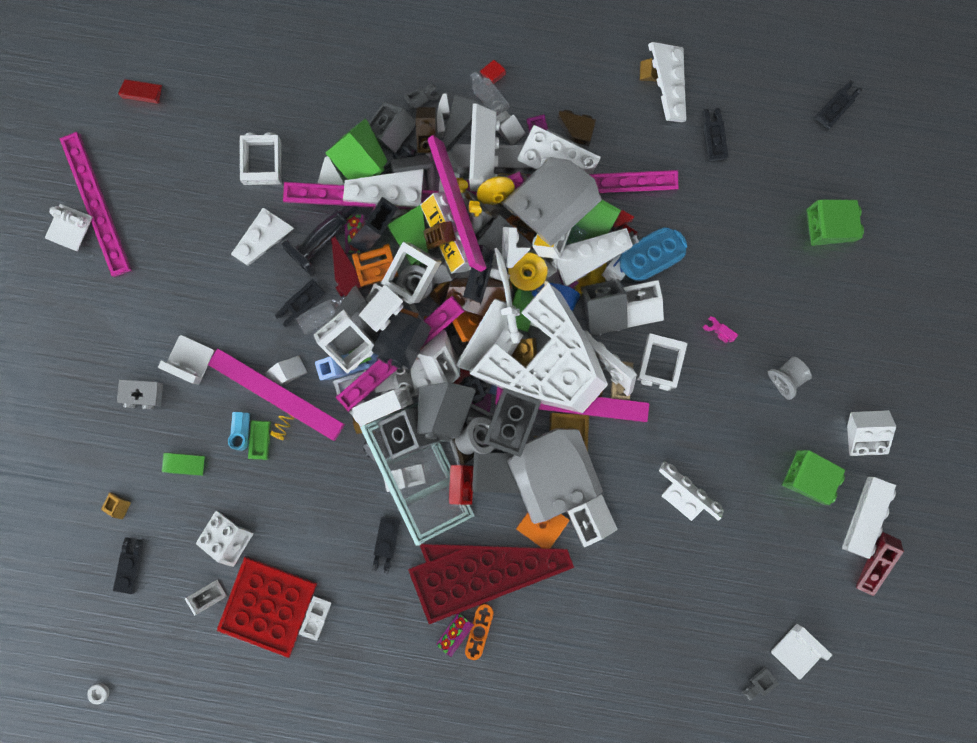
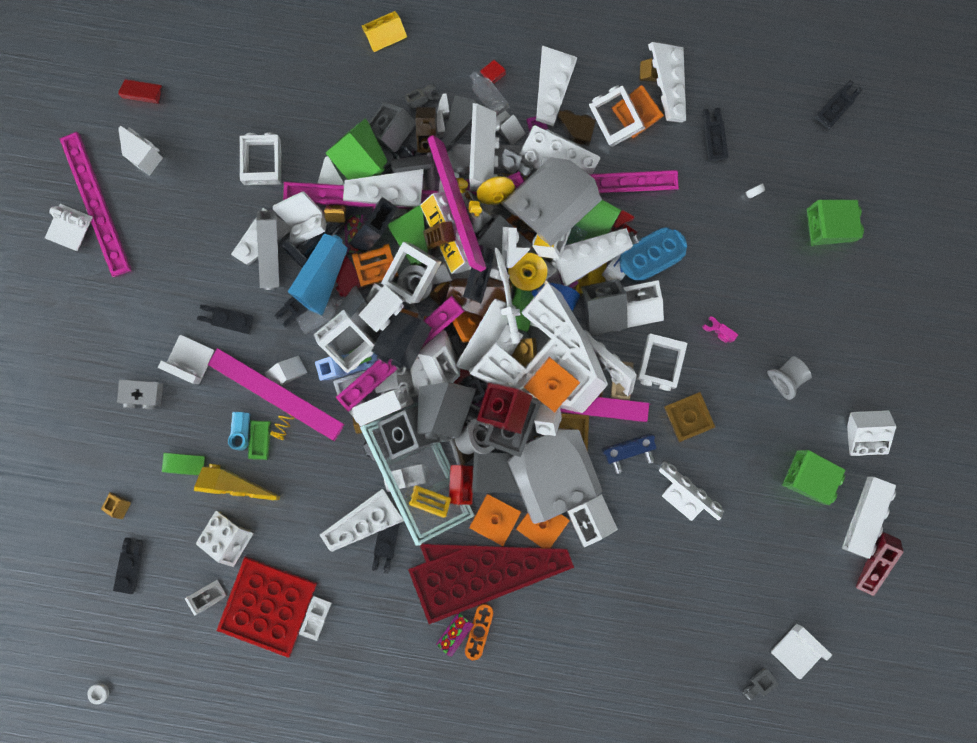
none -> white slope [118,126,163,176]
none -> yellow wedge [194,464,280,500]
none -> black hinge [197,304,254,335]
none -> light grey slope [256,210,279,290]
none -> white bracket [273,191,326,246]
none -> dark azure slope [288,233,348,316]
none -> white wing [320,489,404,552]
none -> pearl gold slope [324,205,346,223]
none -> yellow panel [362,11,407,52]
none -> yellow tile [409,485,451,518]
none -> orange plate [469,494,521,546]
none -> dark red slope [477,383,533,434]
none -> dark grey plate [498,147,534,176]
none -> orange plate [524,356,580,413]
none -> white brick [534,403,562,436]
none -> white wing [536,46,578,126]
none -> white window [589,85,645,147]
none -> dark blue piece [601,433,657,474]
none -> orange plate [612,85,664,139]
none -> pearl gold plate [664,392,715,442]
none -> white tile [745,183,765,199]

